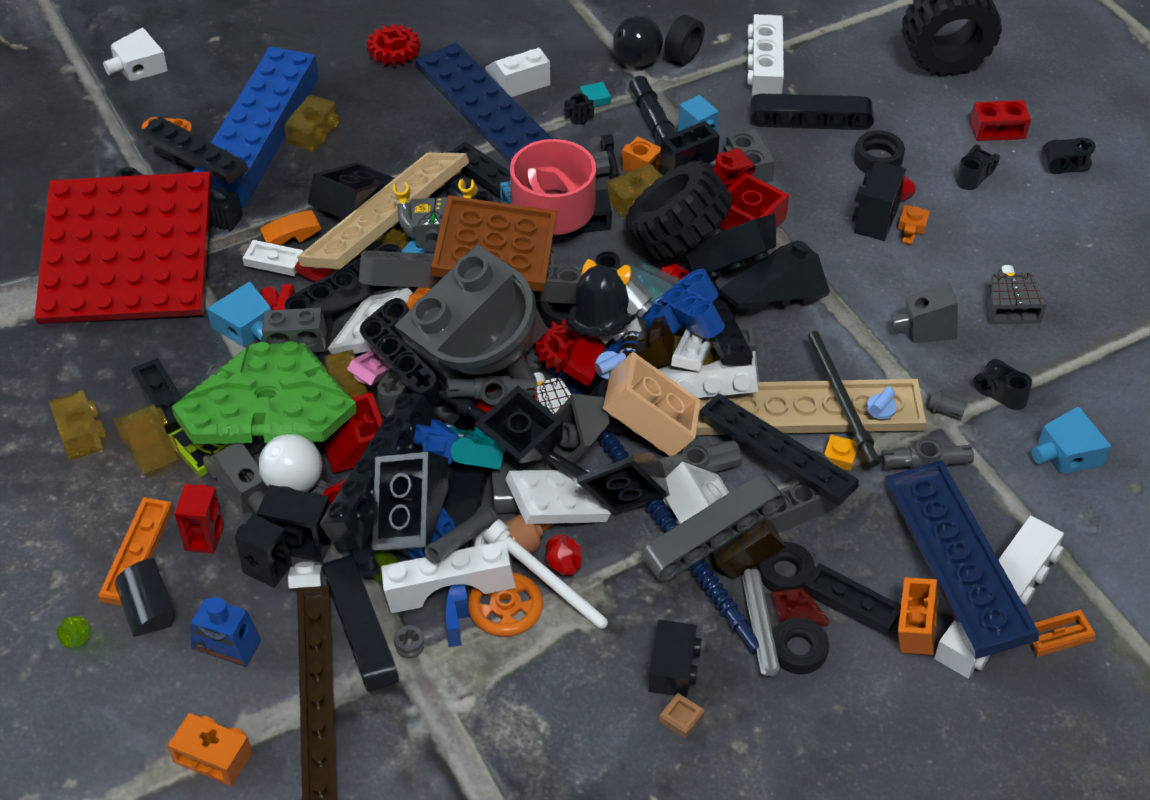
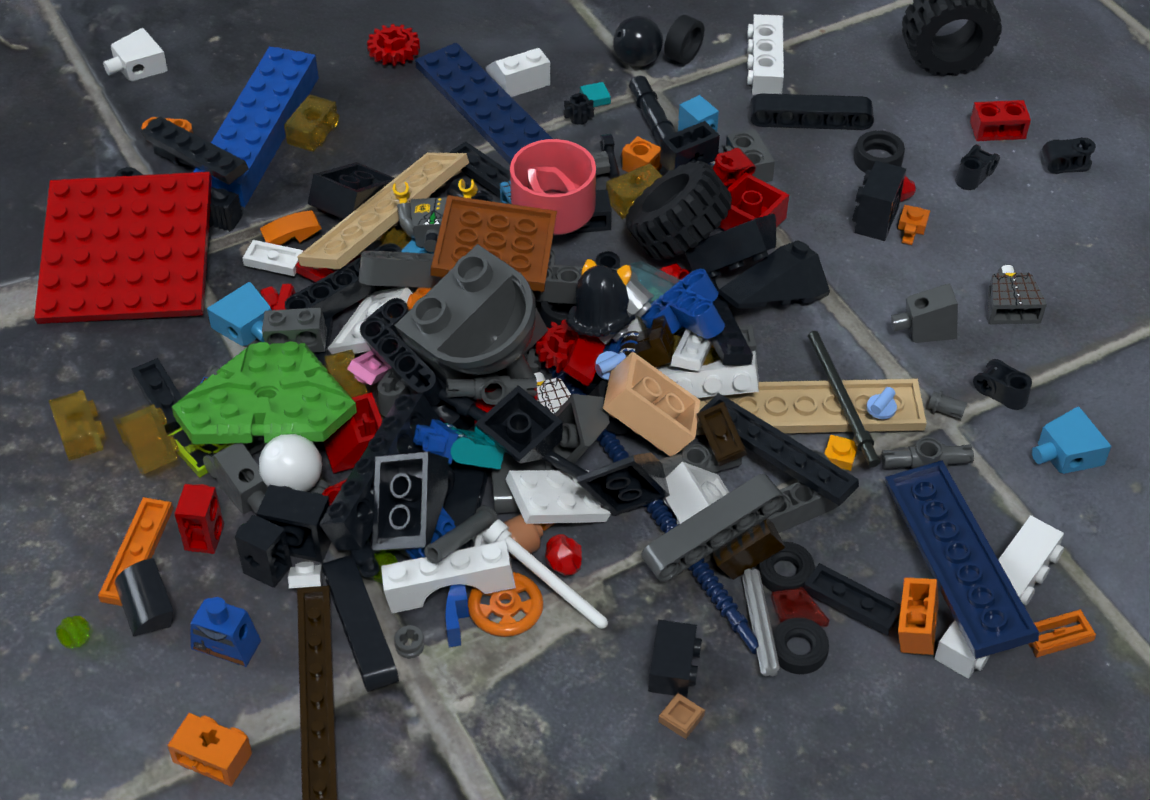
none -> dark brown plate [697,402,747,466]

